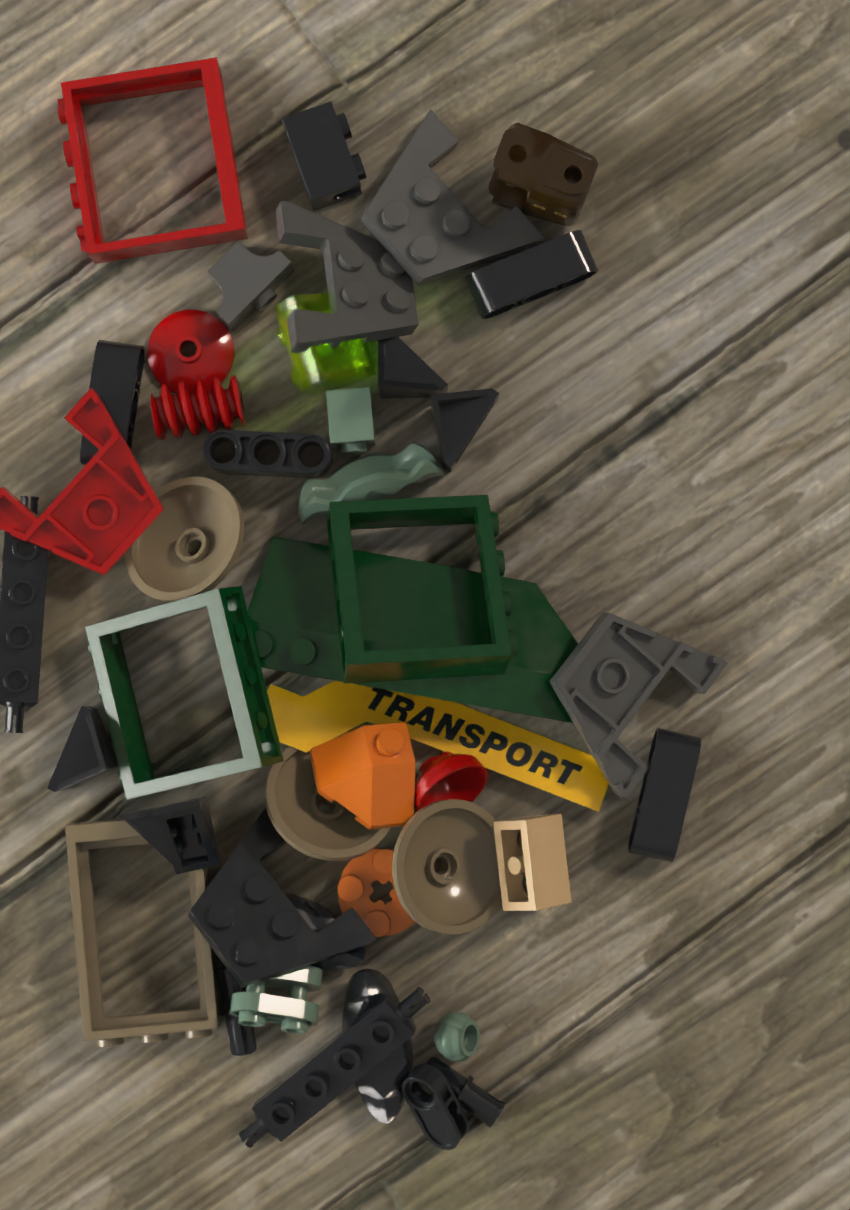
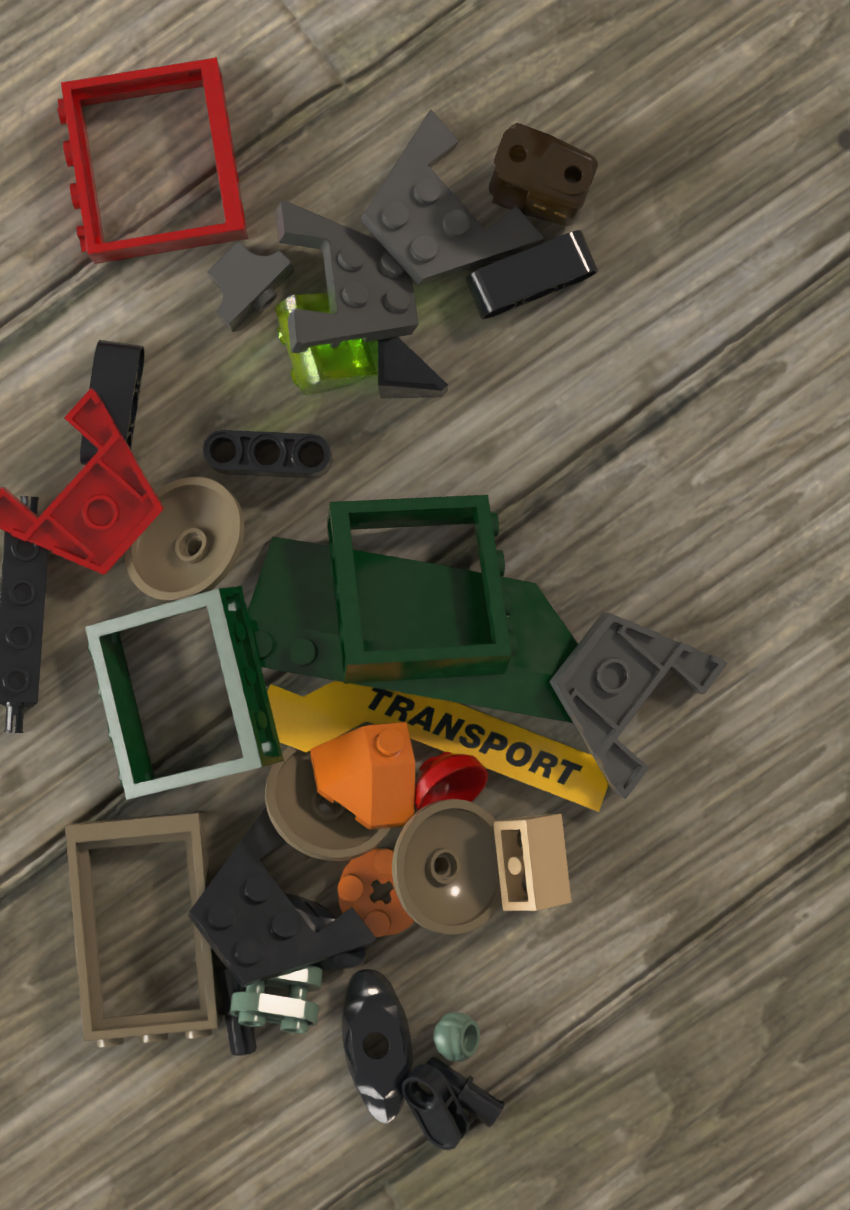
black slope [47,706,119,792] -> none
black slope [119,796,220,874] -> none
red dish [147,309,234,393] -> none
red piece [151,375,245,440] -> none
black plate [239,987,431,1148] -> none
black brick [282,101,367,211] -> none
sand green piece [298,442,444,525] -> none
sand green brick [326,387,376,455] -> none
black slope [431,388,499,472] -> none
black beam [628,728,701,863] -> none

